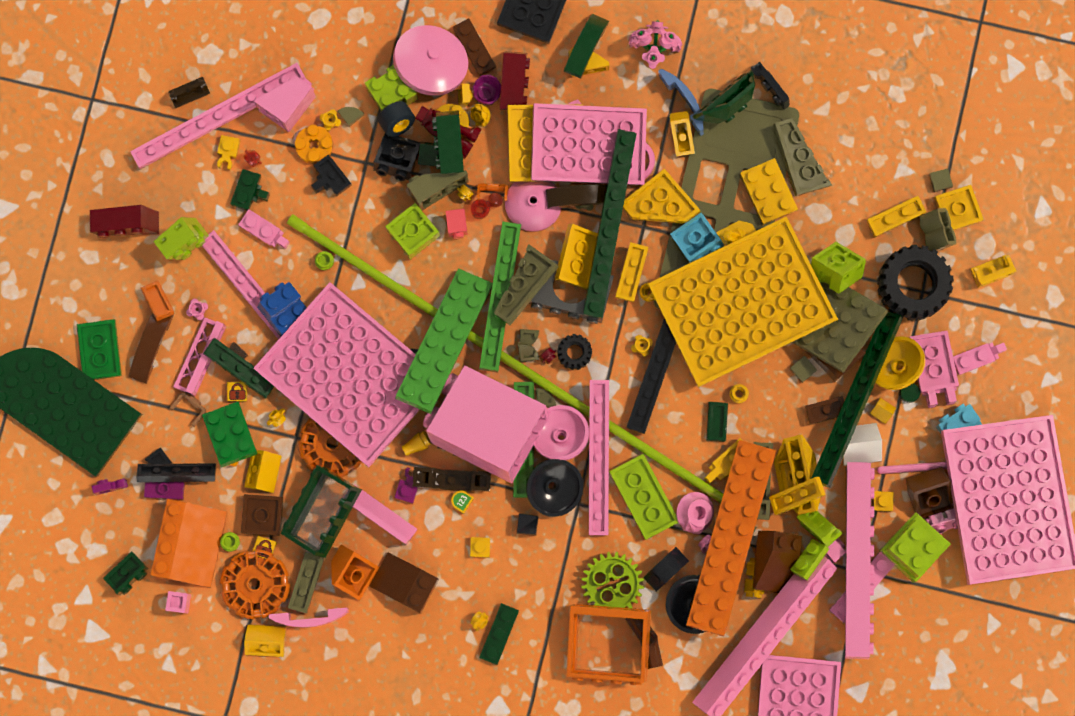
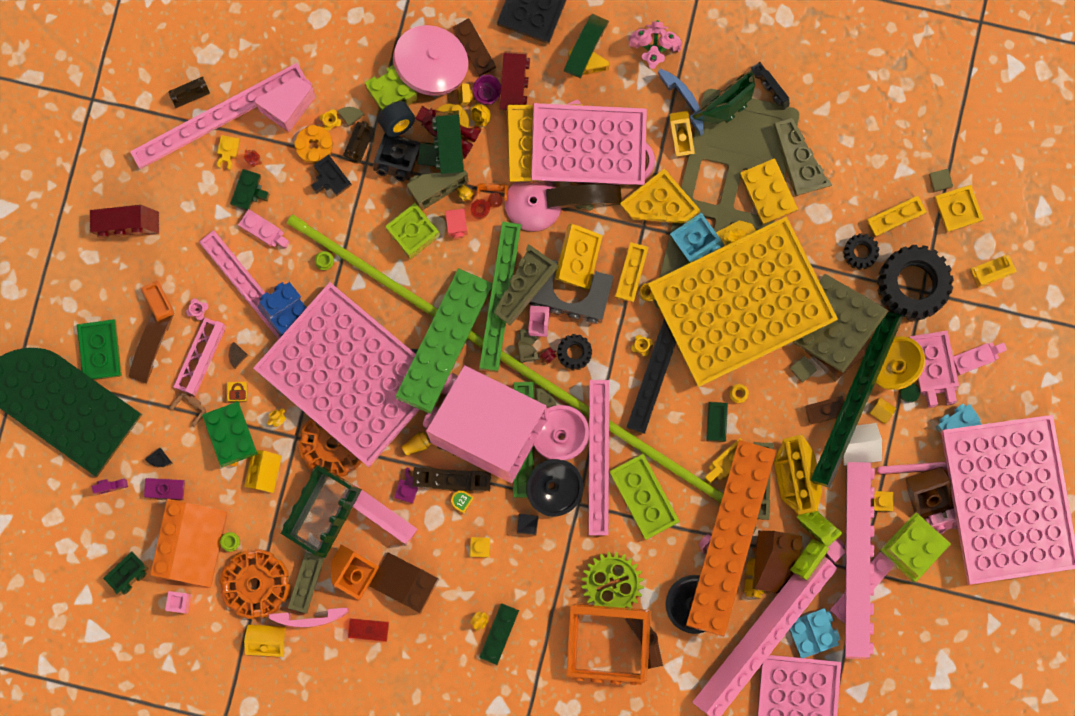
black plate [136,463,216,483] -> none
lime piece [153,217,209,260] -> none
dark green tile [203,338,274,399] -> none
reddish brown plate [241,494,284,536] -> none
tile [253,536,277,559] -> none
dark green plate [582,129,637,319] -> none
black brick [643,547,689,592] -> none
bright pink piece [677,492,714,535] -> none
yellow plate [769,477,826,515] -> none
lime piece [811,242,866,294] -> none
olive brick [920,208,956,251] -> none
none -> dark brown hinge [343,121,375,163]
none -> clear red plate [348,618,389,642]
none -> bright pink panel [529,306,549,337]
none -> medium azure plate [789,608,841,658]
none -> black tyre [843,233,880,270]

